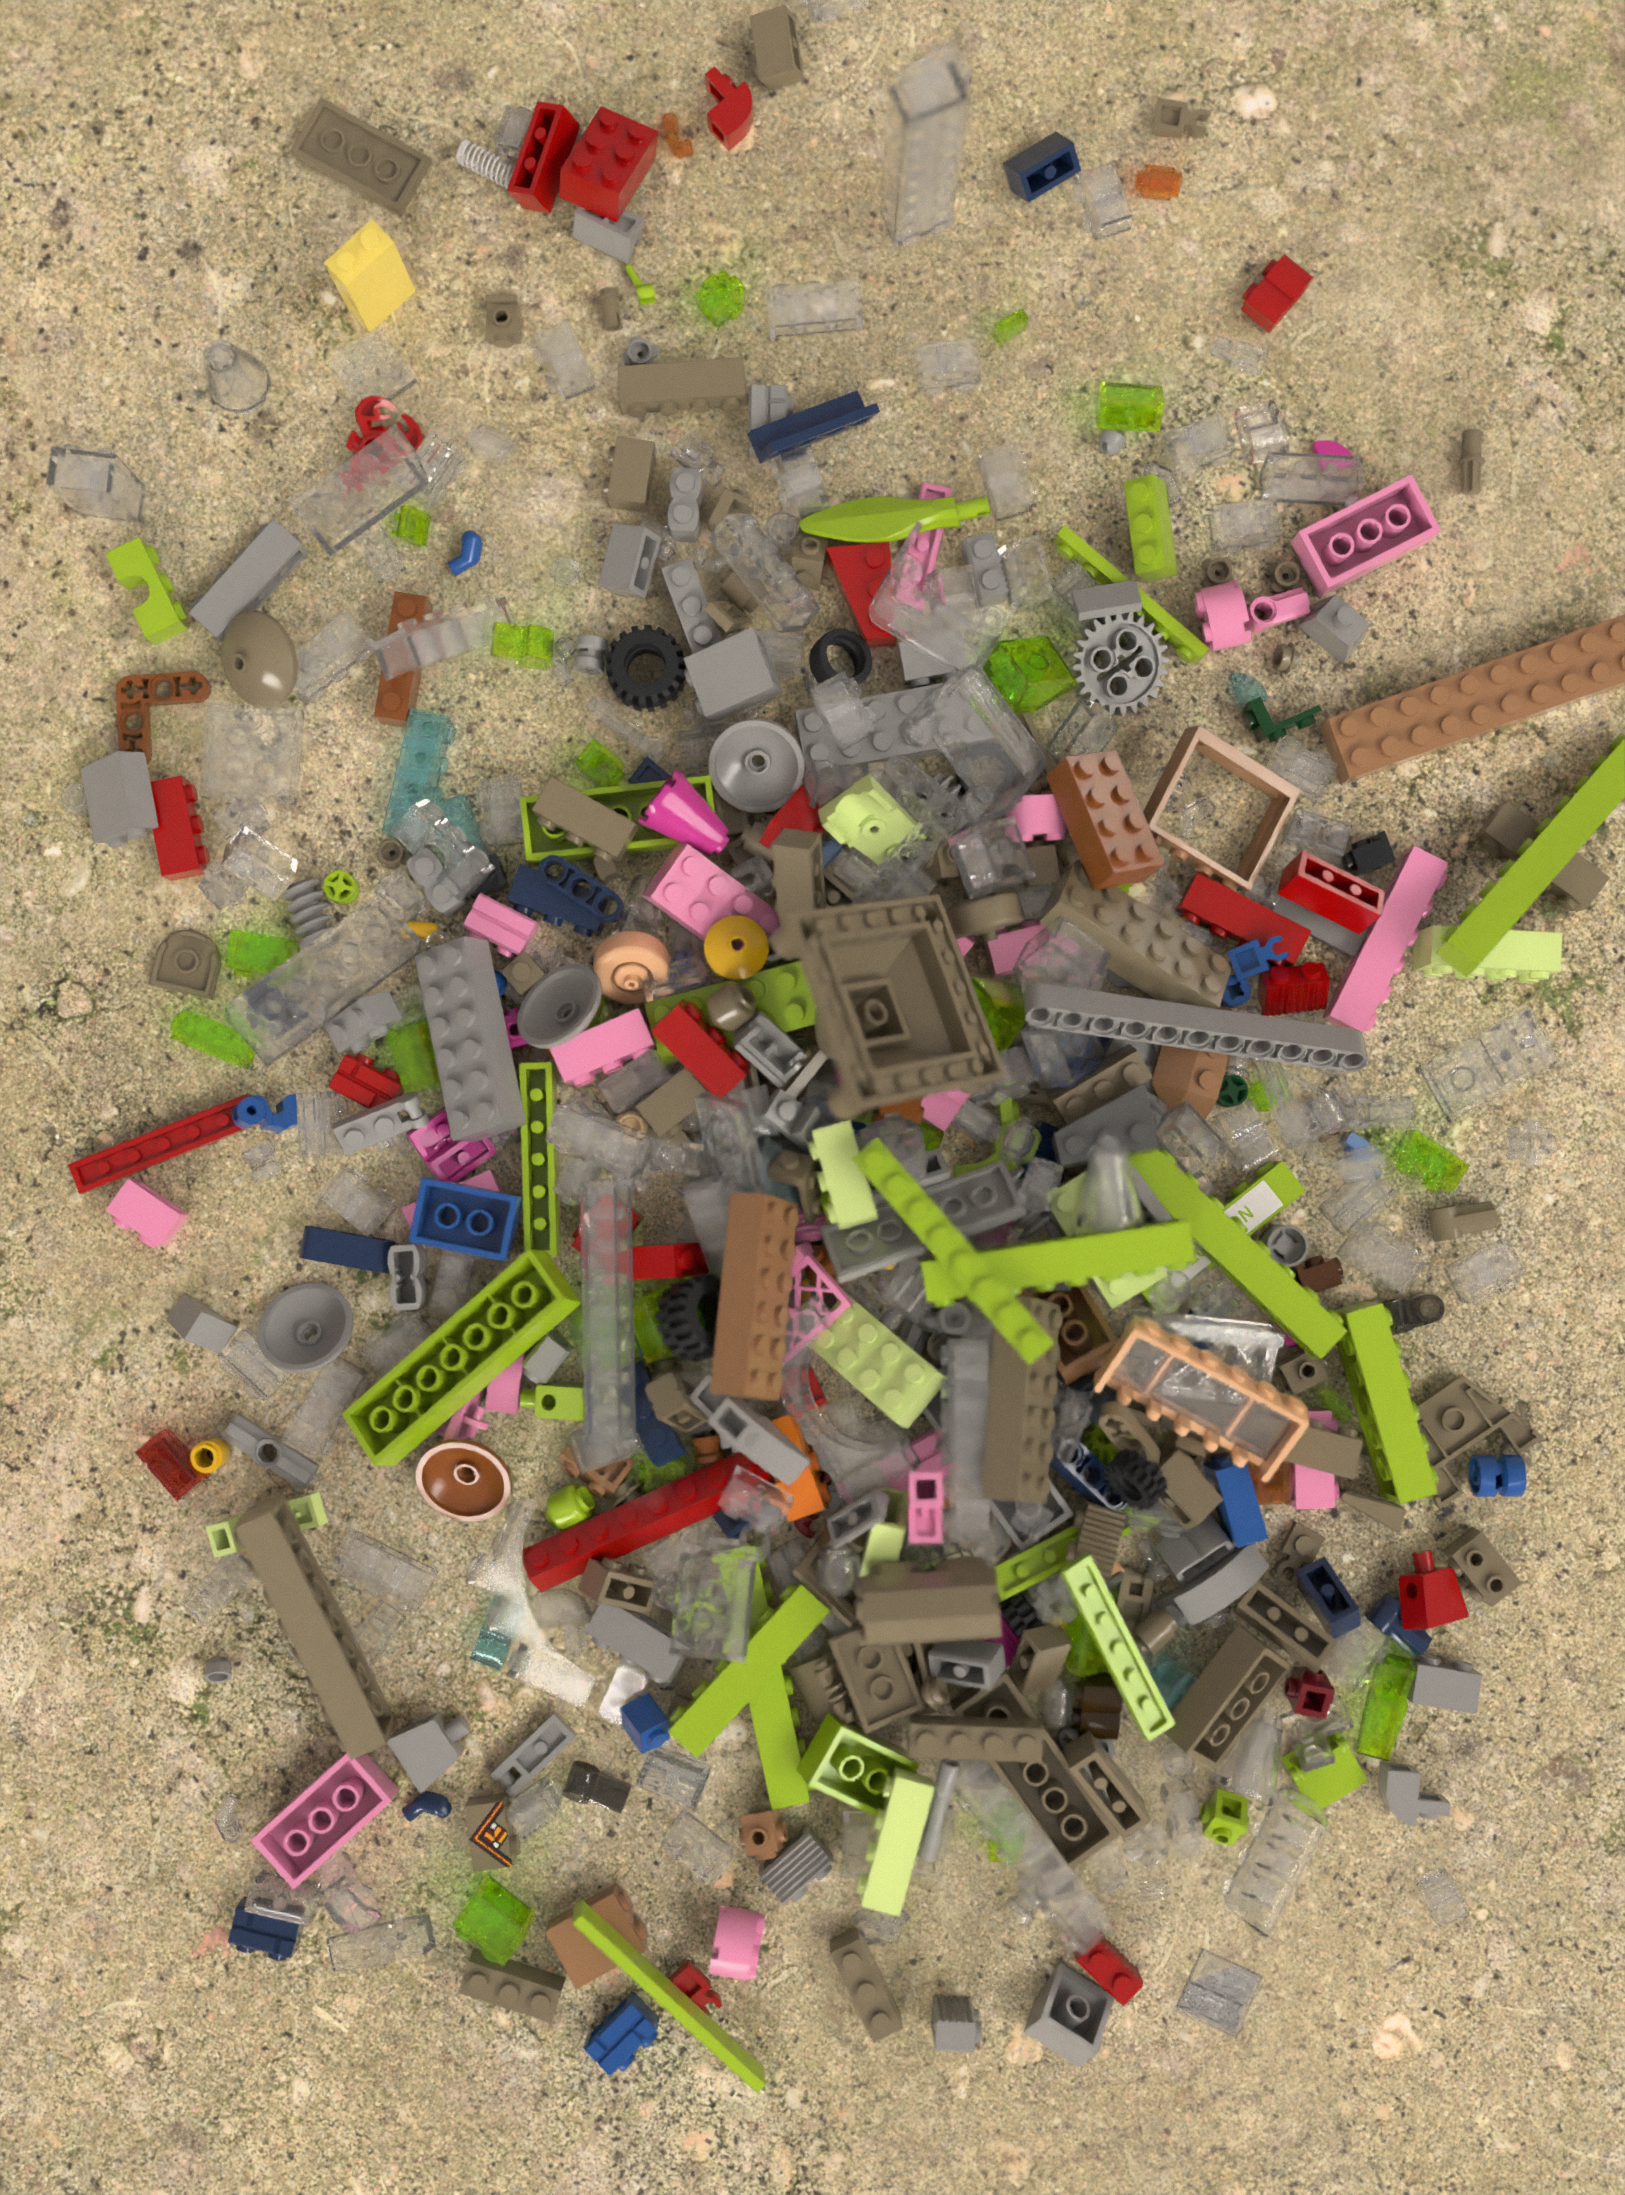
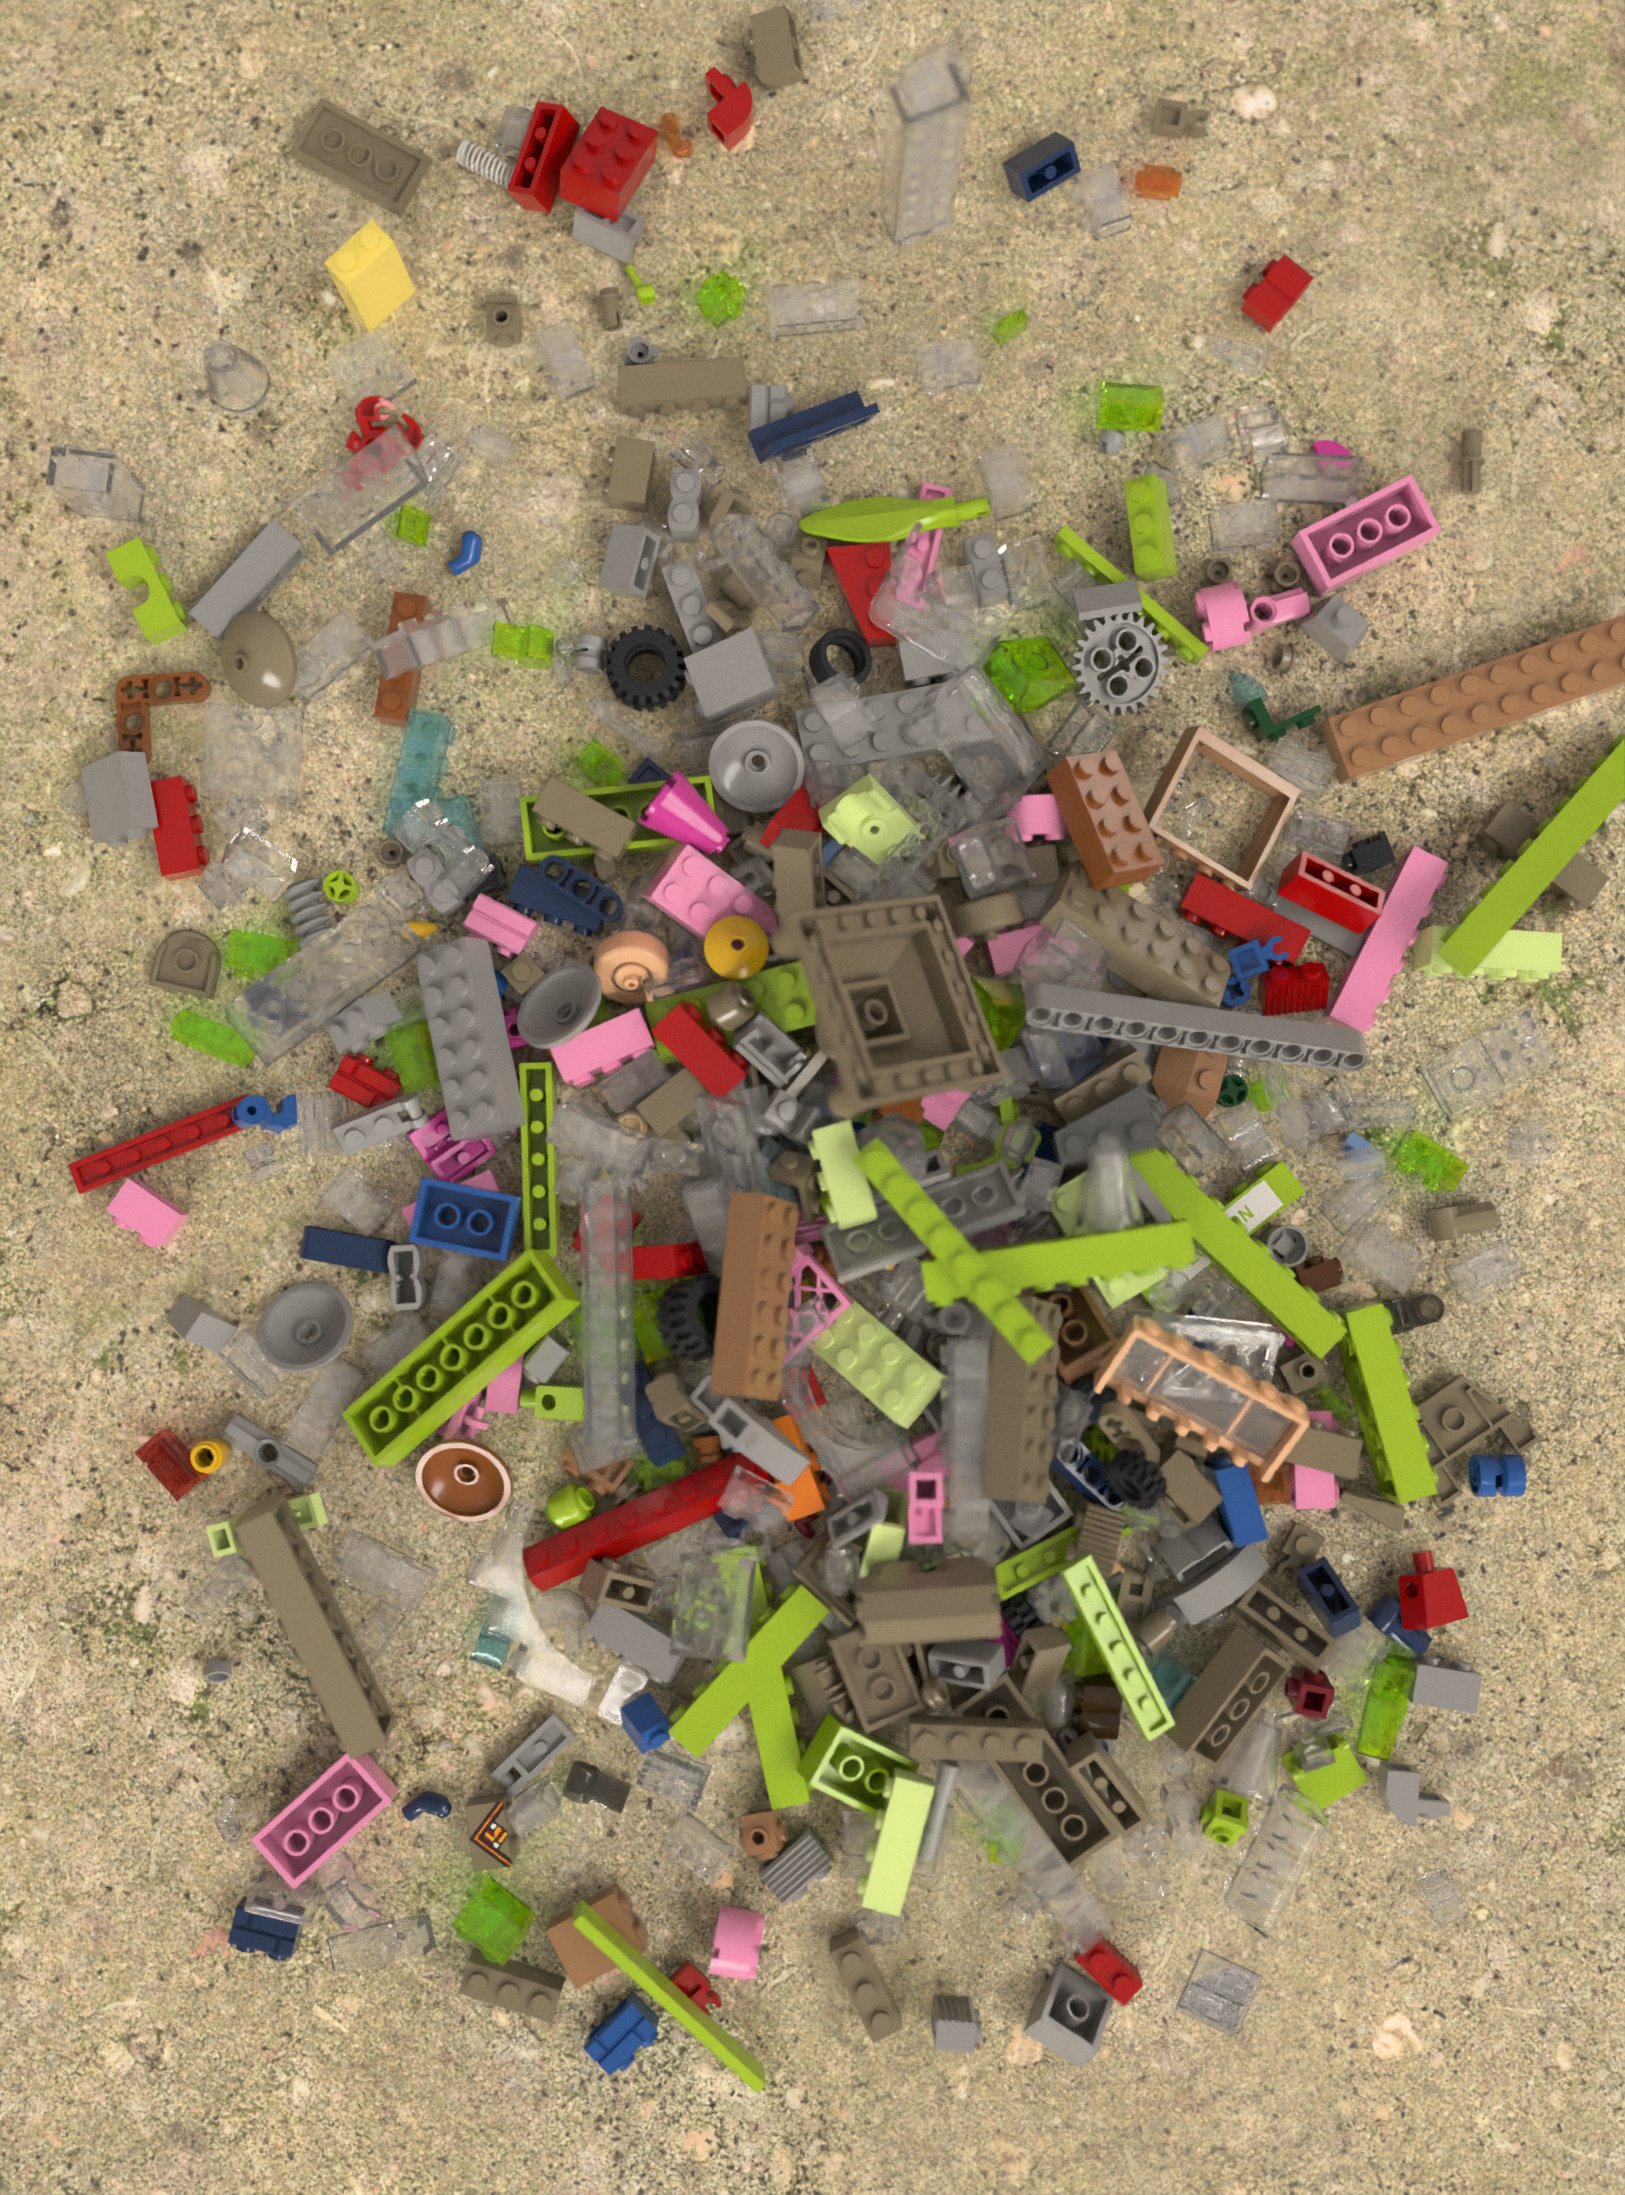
light grey torso [387,1712,471,1793] -> none
dark tan brick [1442,1527,1522,1607] -> none

